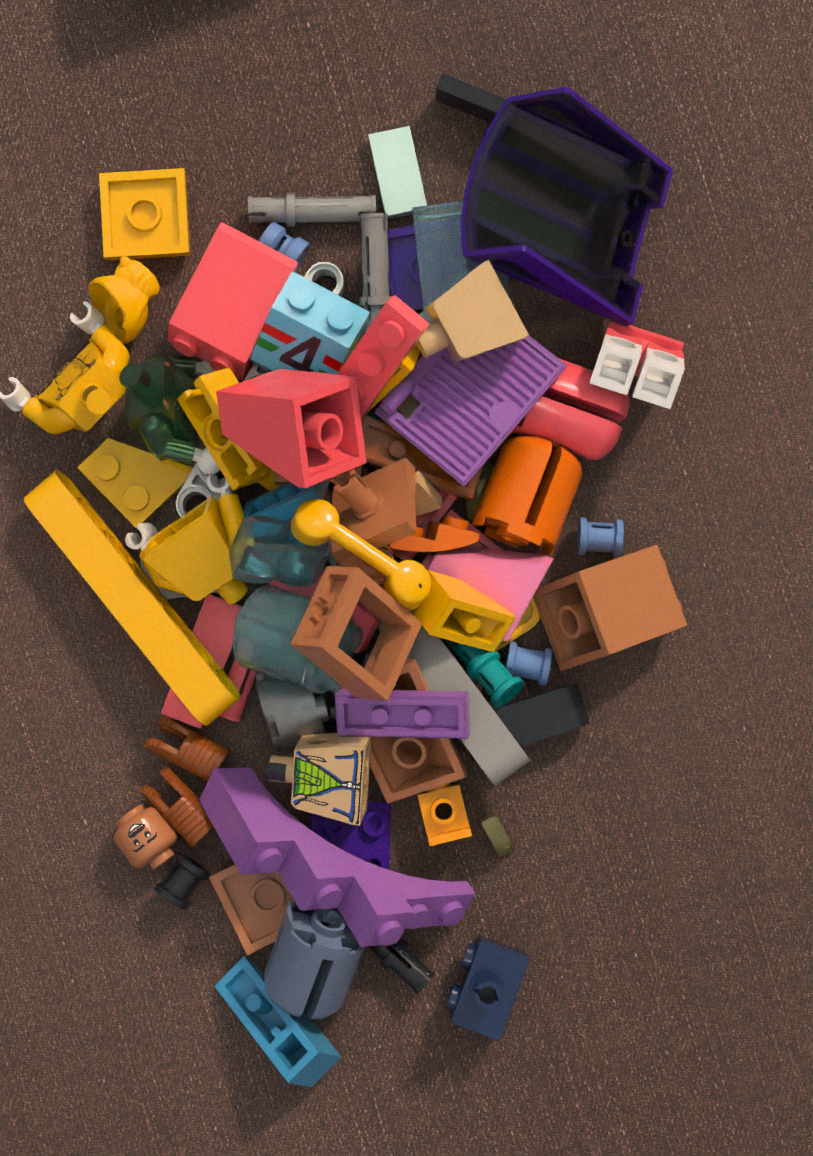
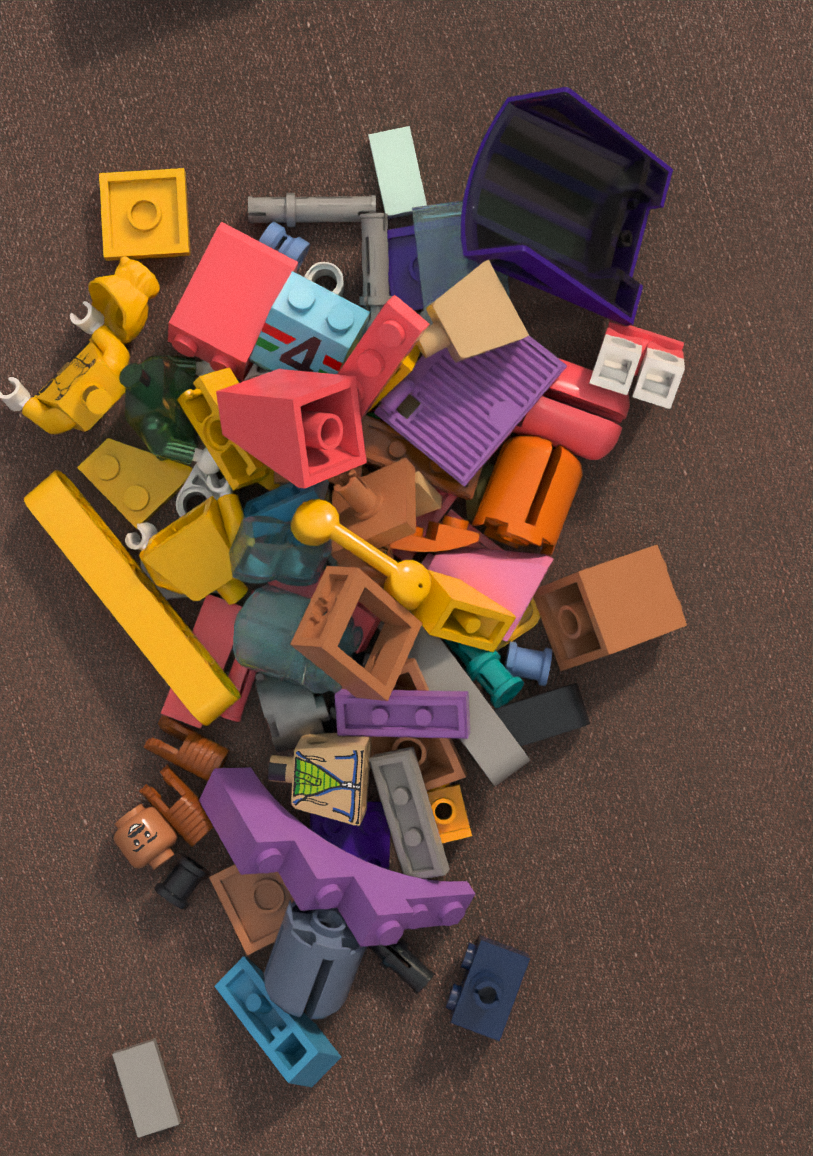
black tile [435,74,519,132] -> none
olive tile [479,813,514,858] -> none
medium blue bush [576,517,624,557] -> none
none -> light grey tile [112,1038,181,1138]
none -> light grey tile [369,747,450,879]

